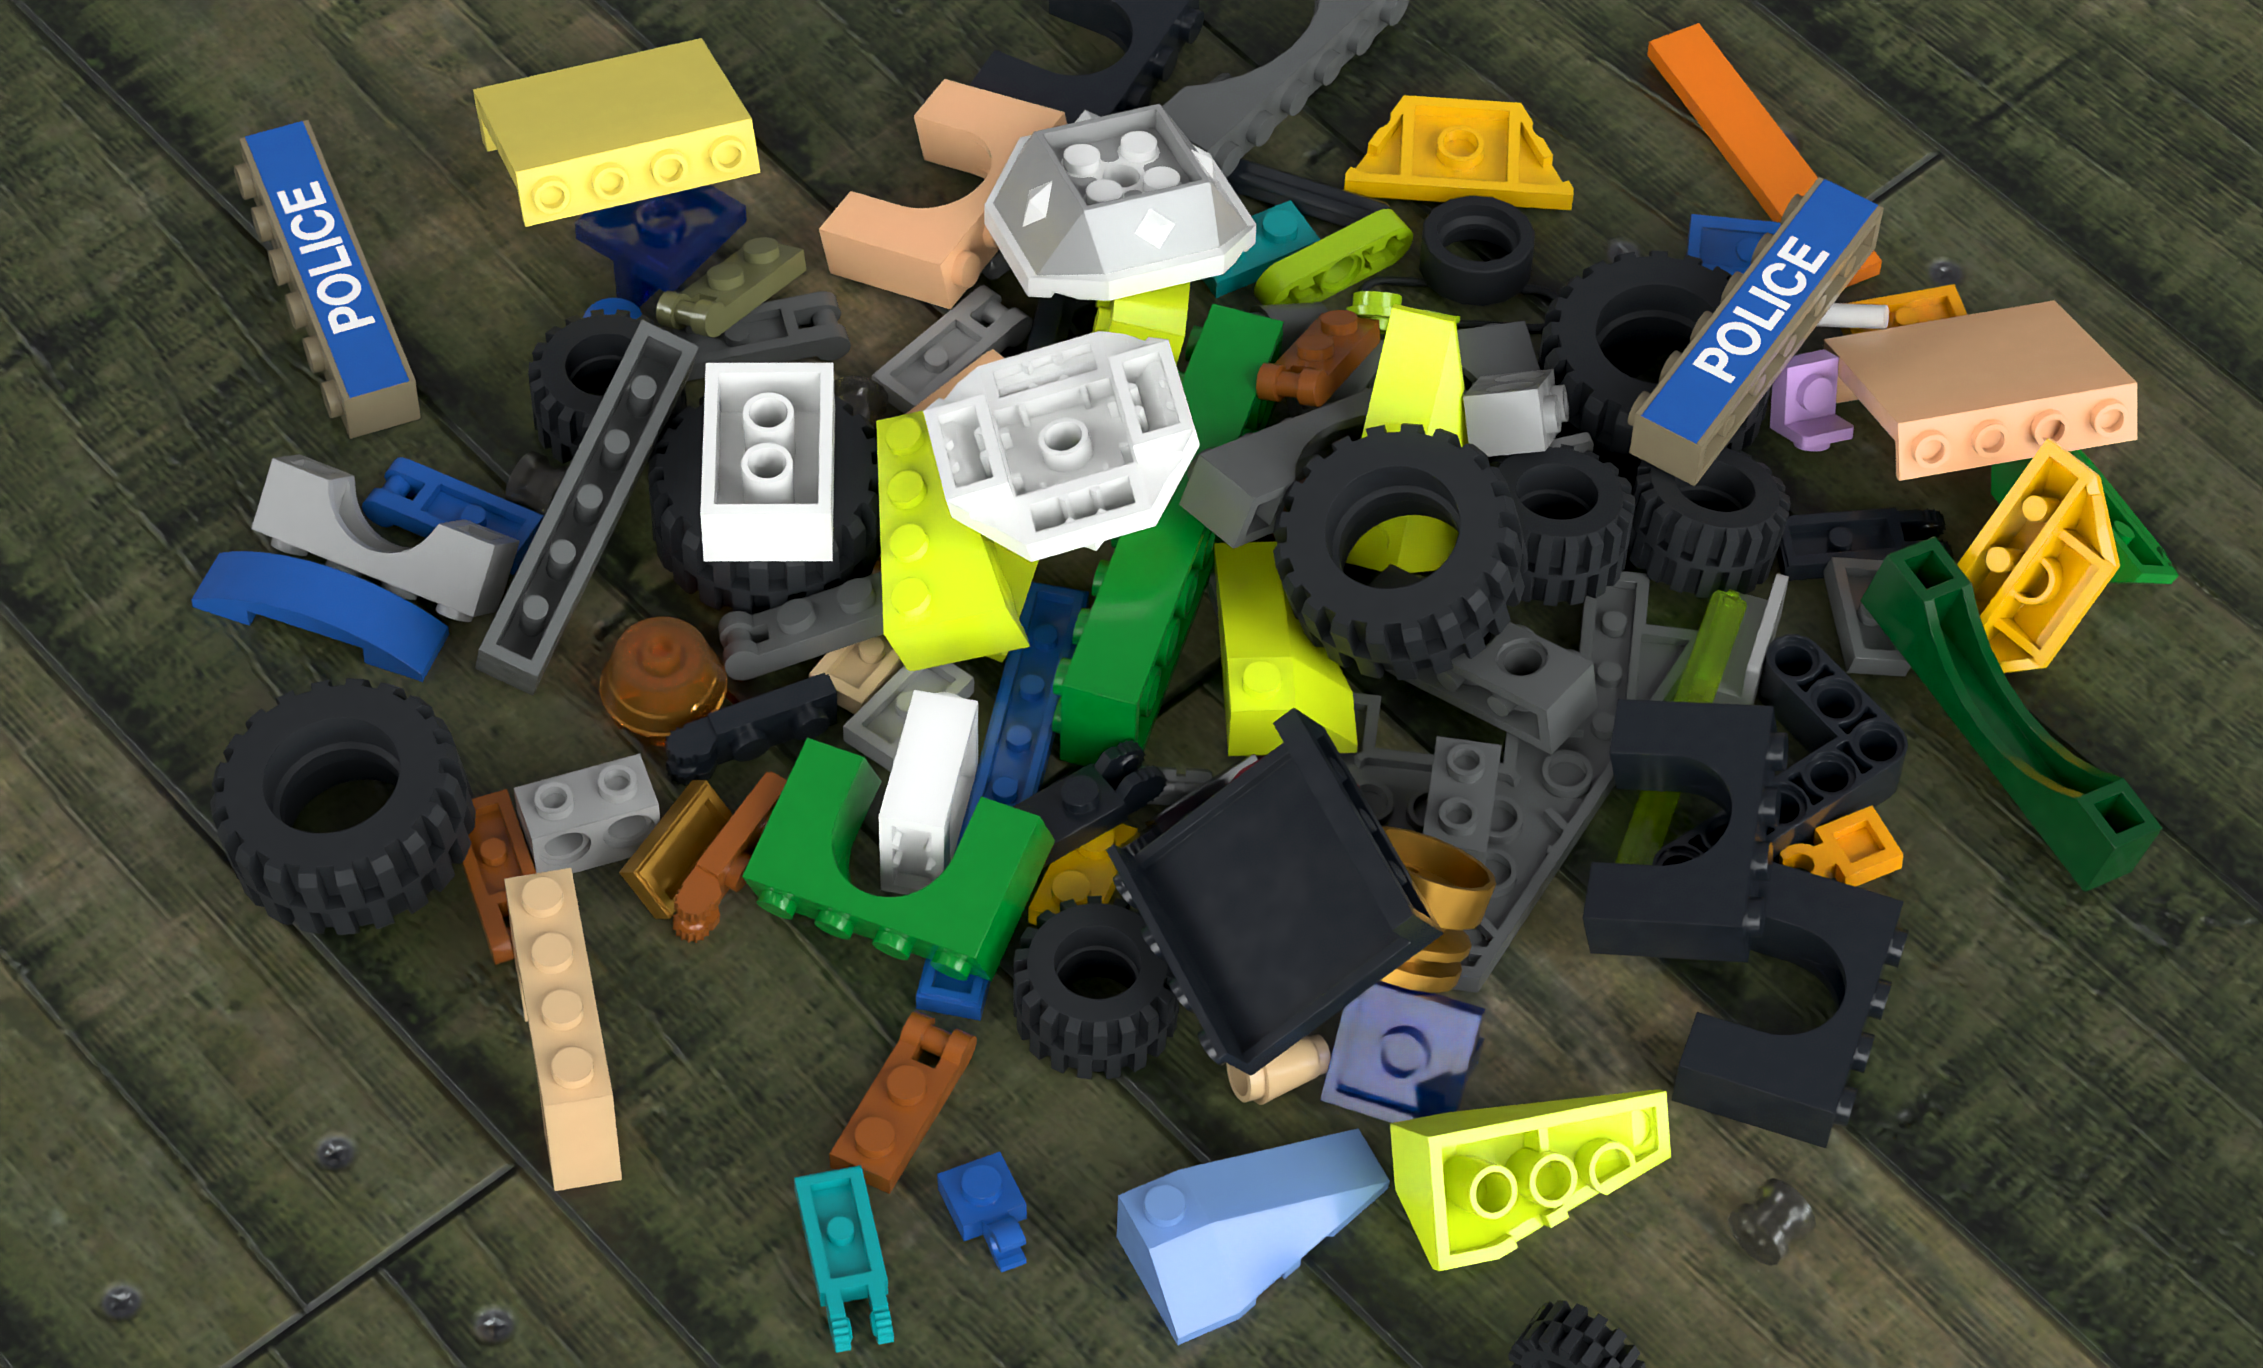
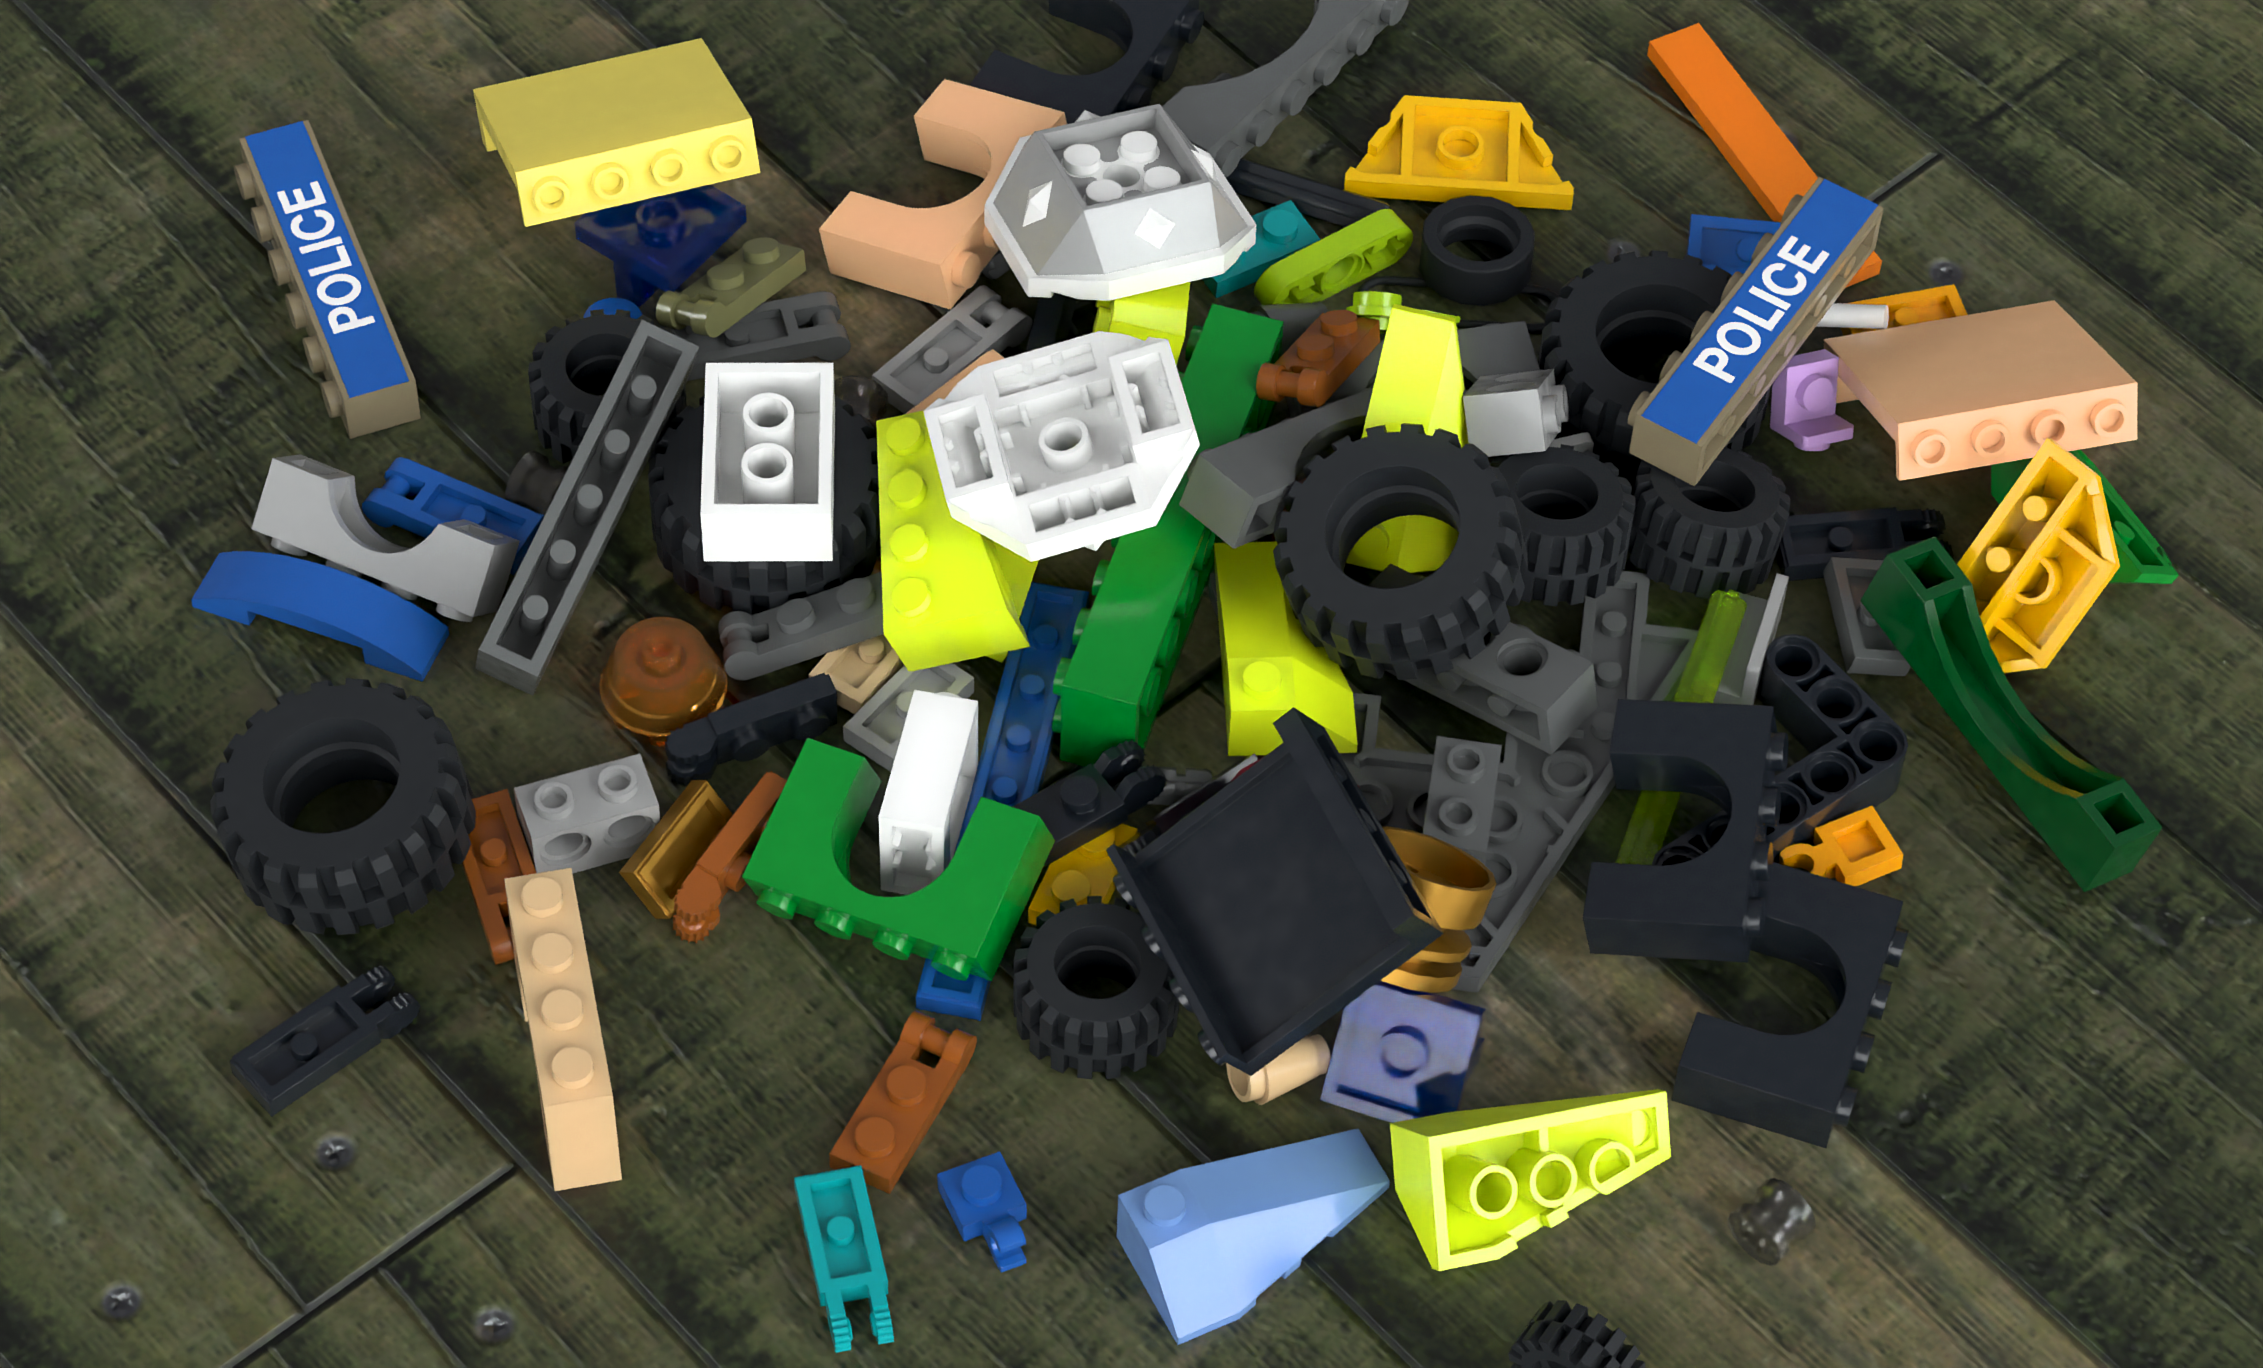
none -> black hinge [230,965,421,1117]

